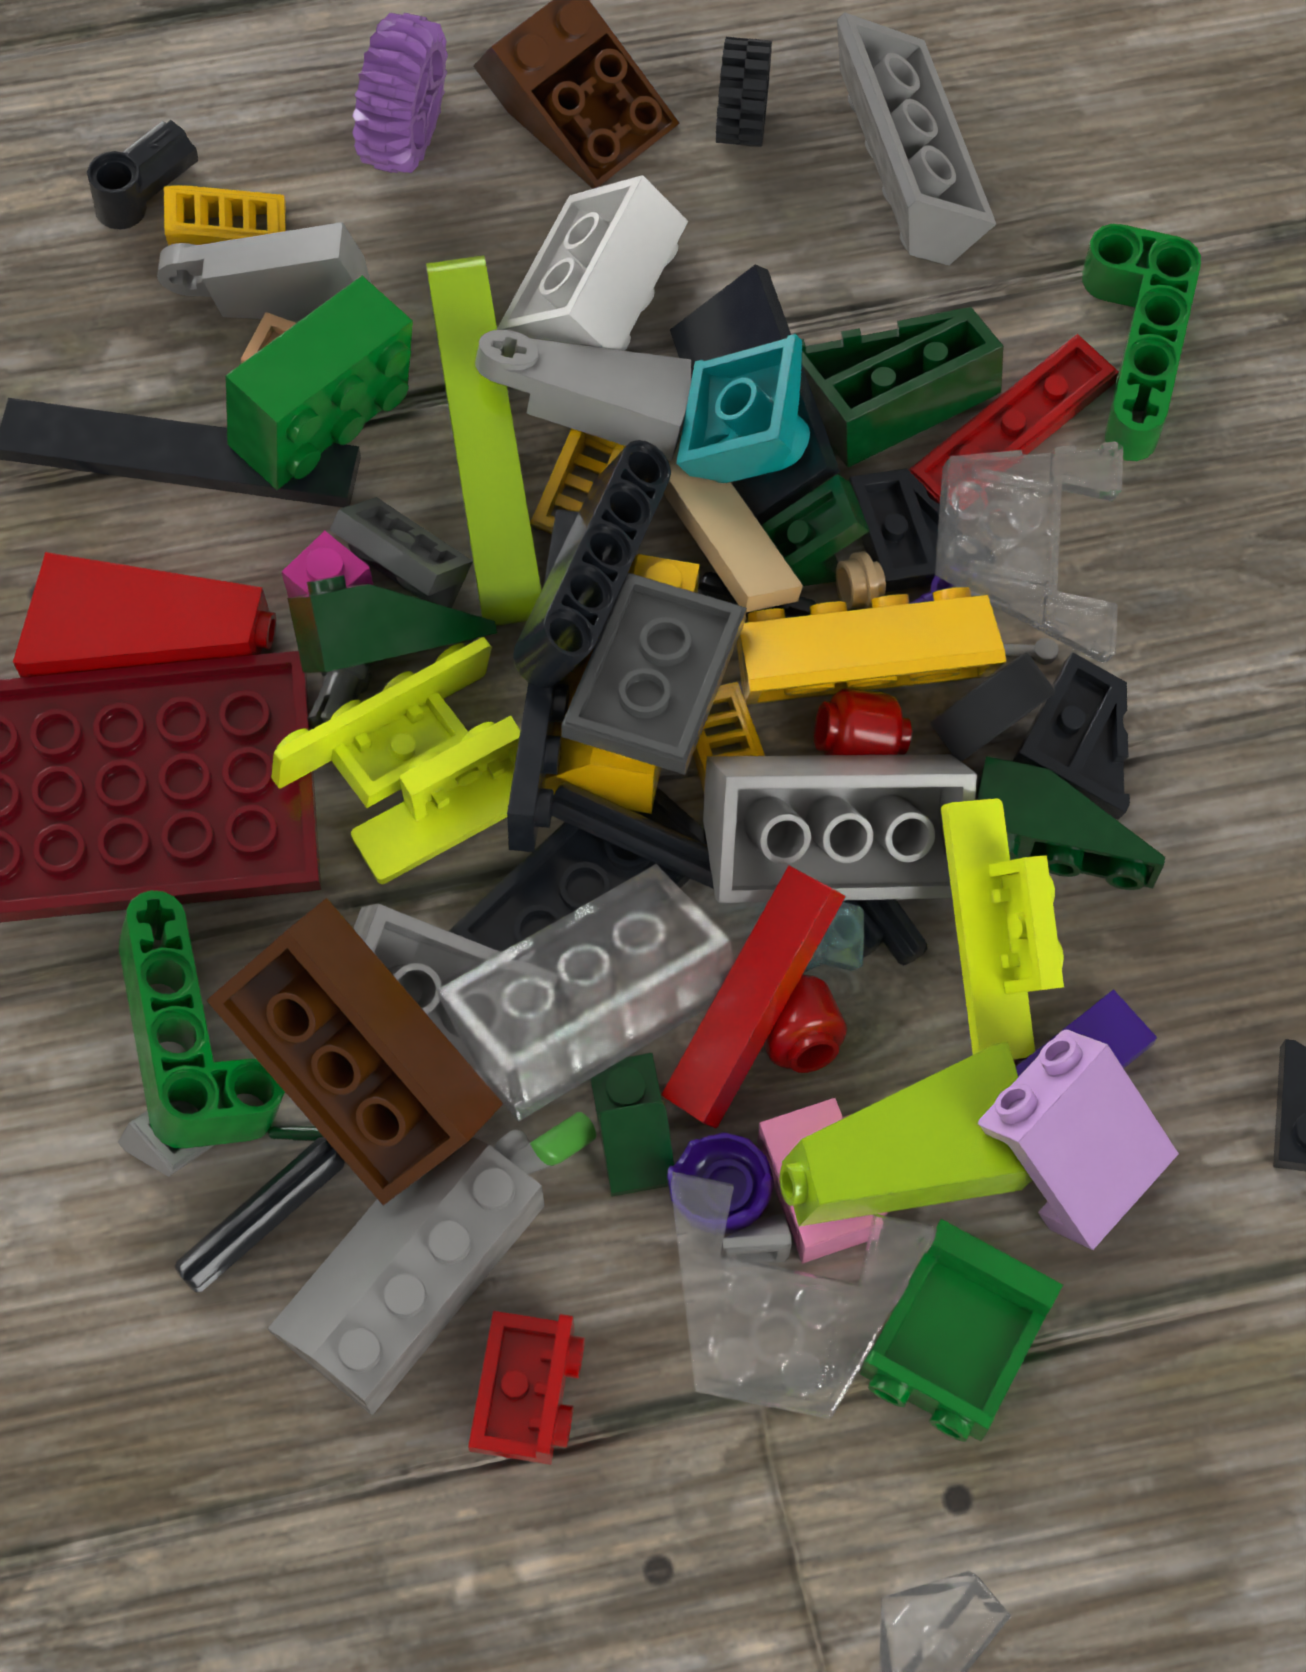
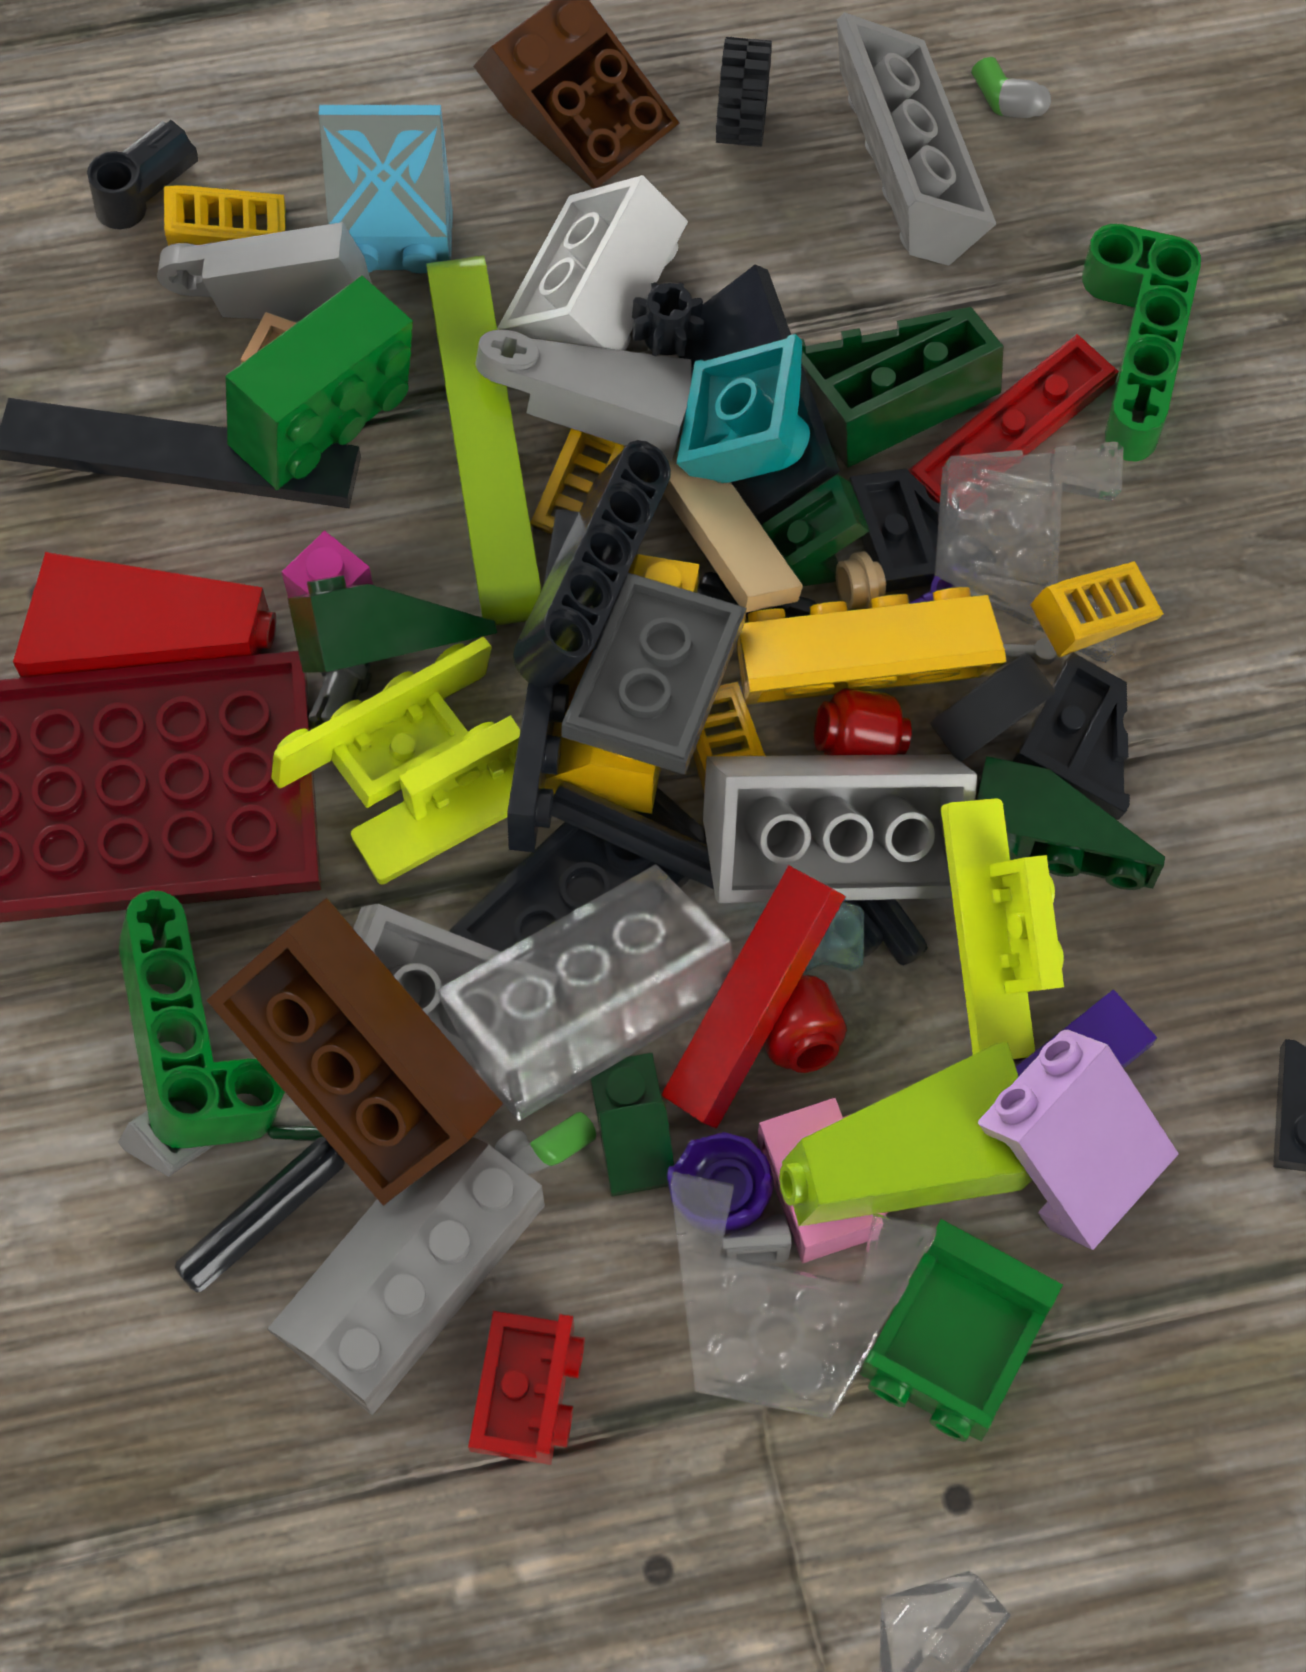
dark grey bracket [330,497,473,608] -> none
medium lavender gear [352,13,448,173] -> none
none -> slope [319,105,453,273]
none -> black gear [632,282,704,357]
none -> arm [971,57,1051,118]
none -> yellow slope [1030,561,1164,658]

